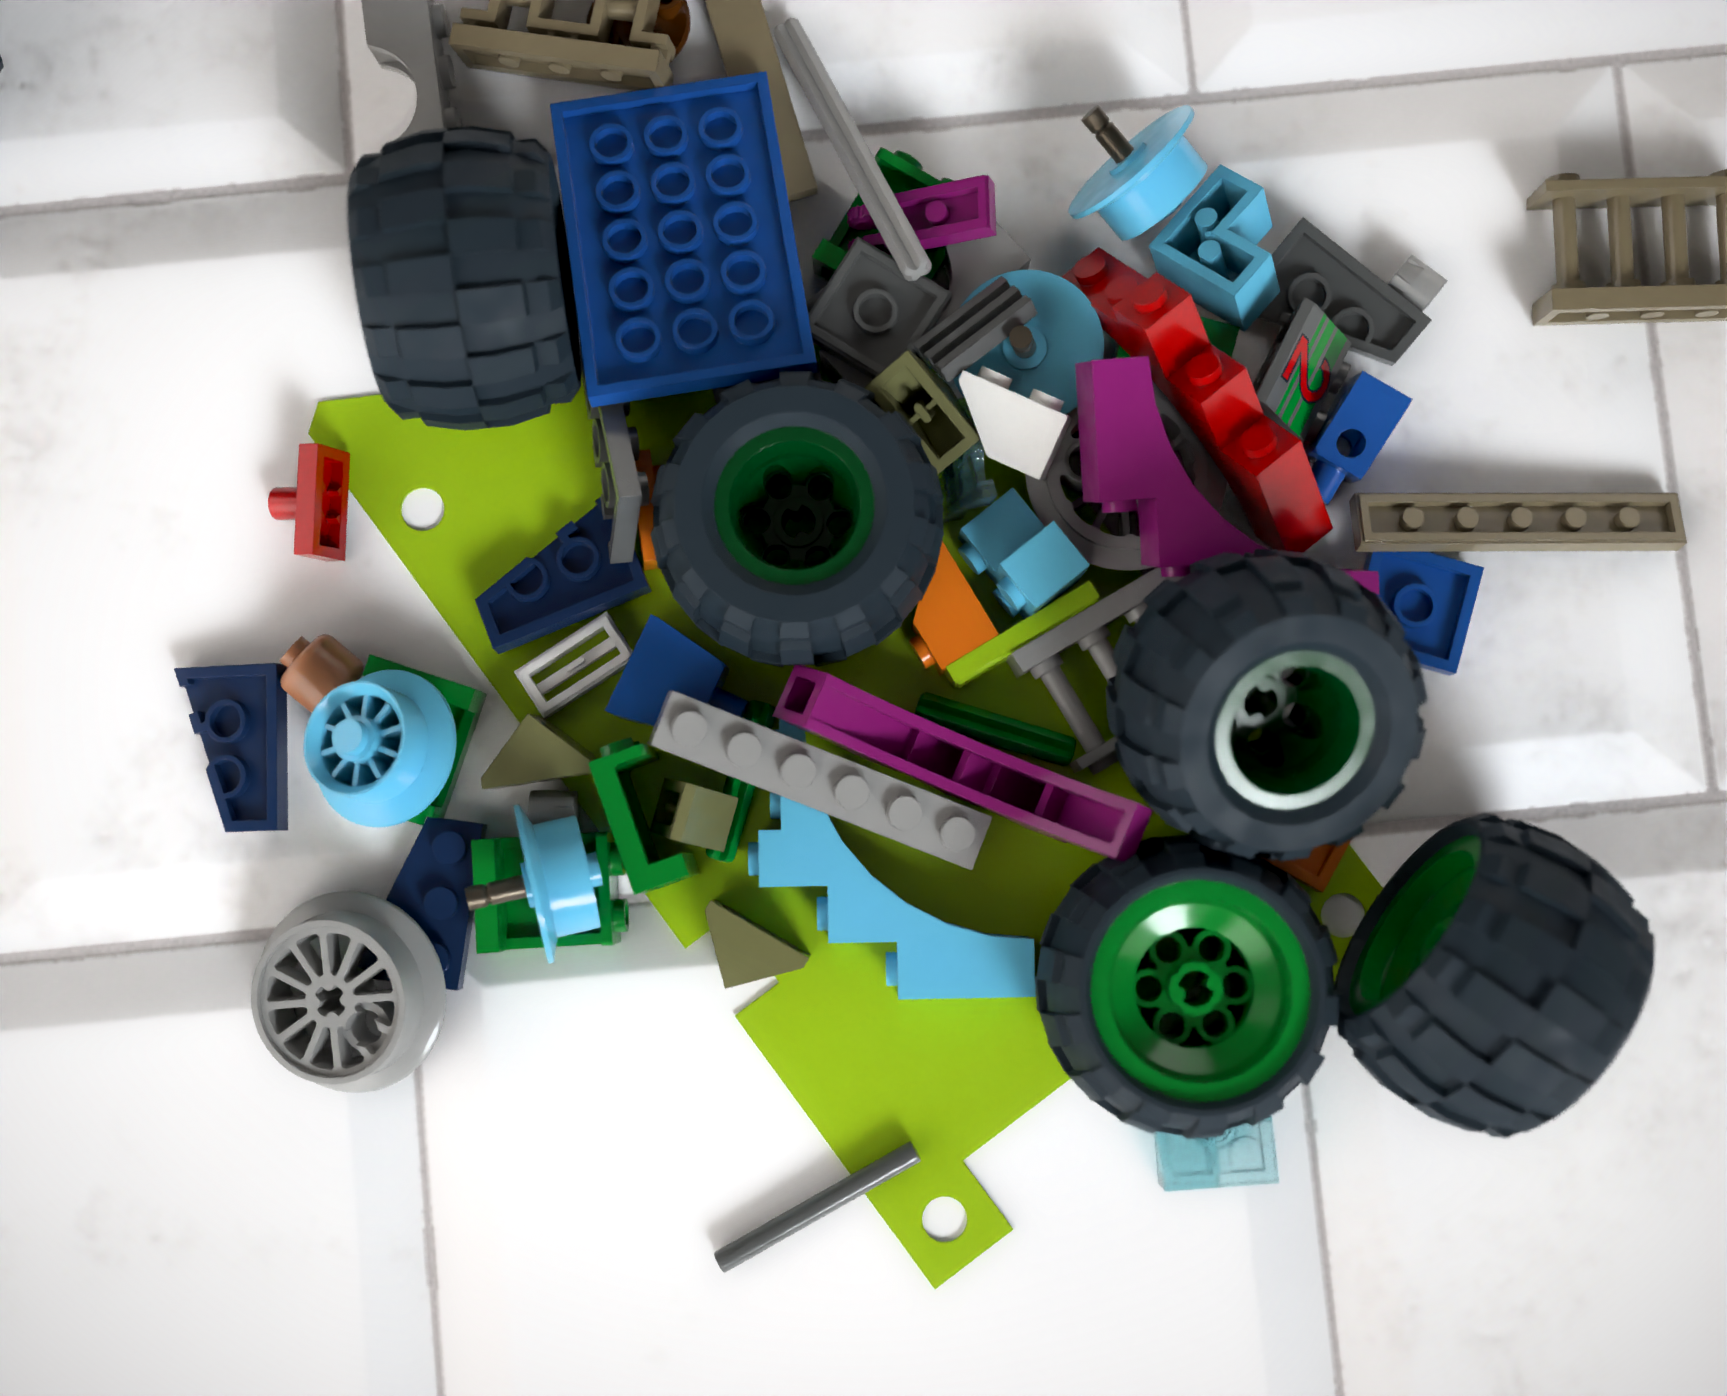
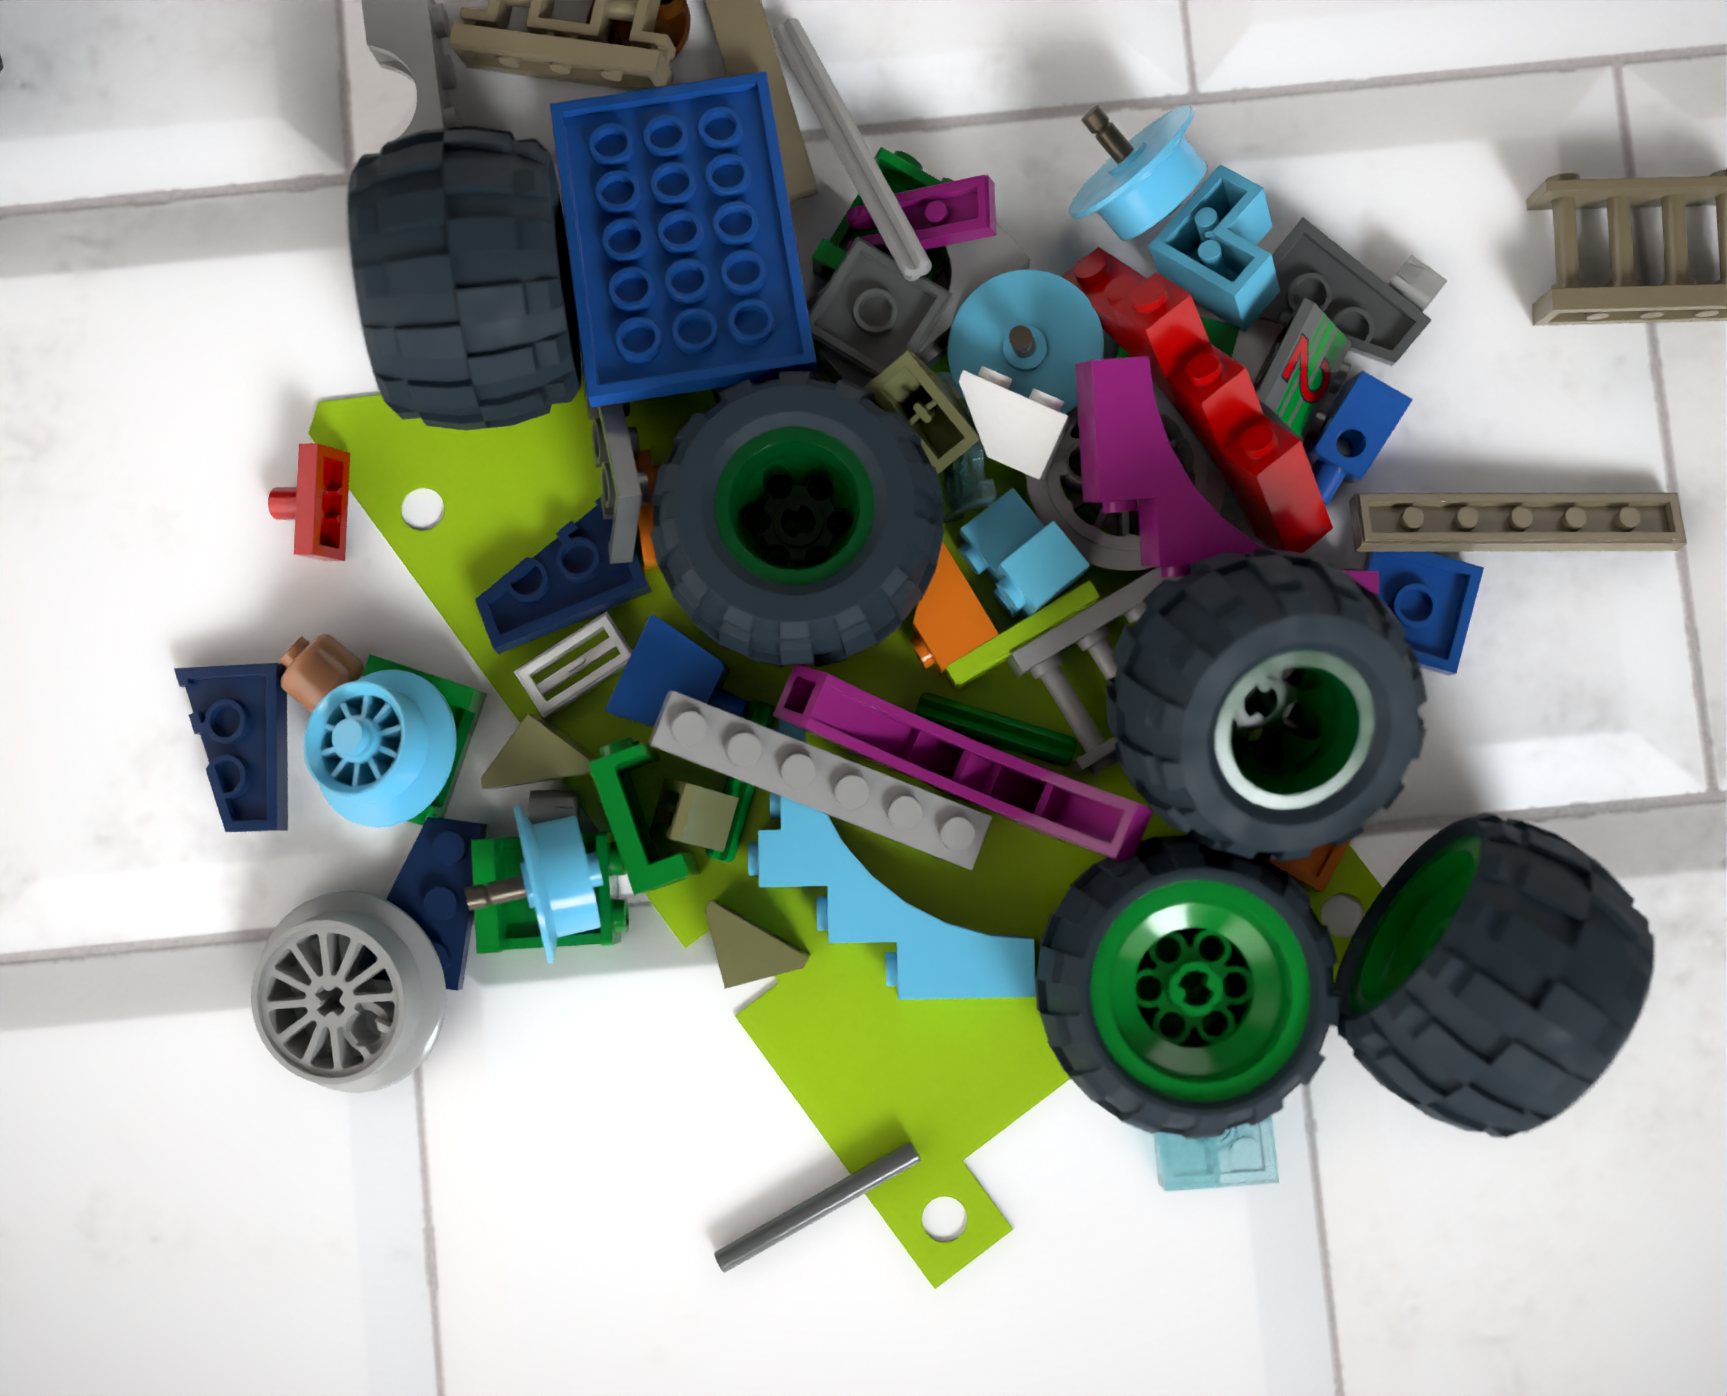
dark grey tile [913,276,1038,383] -> none

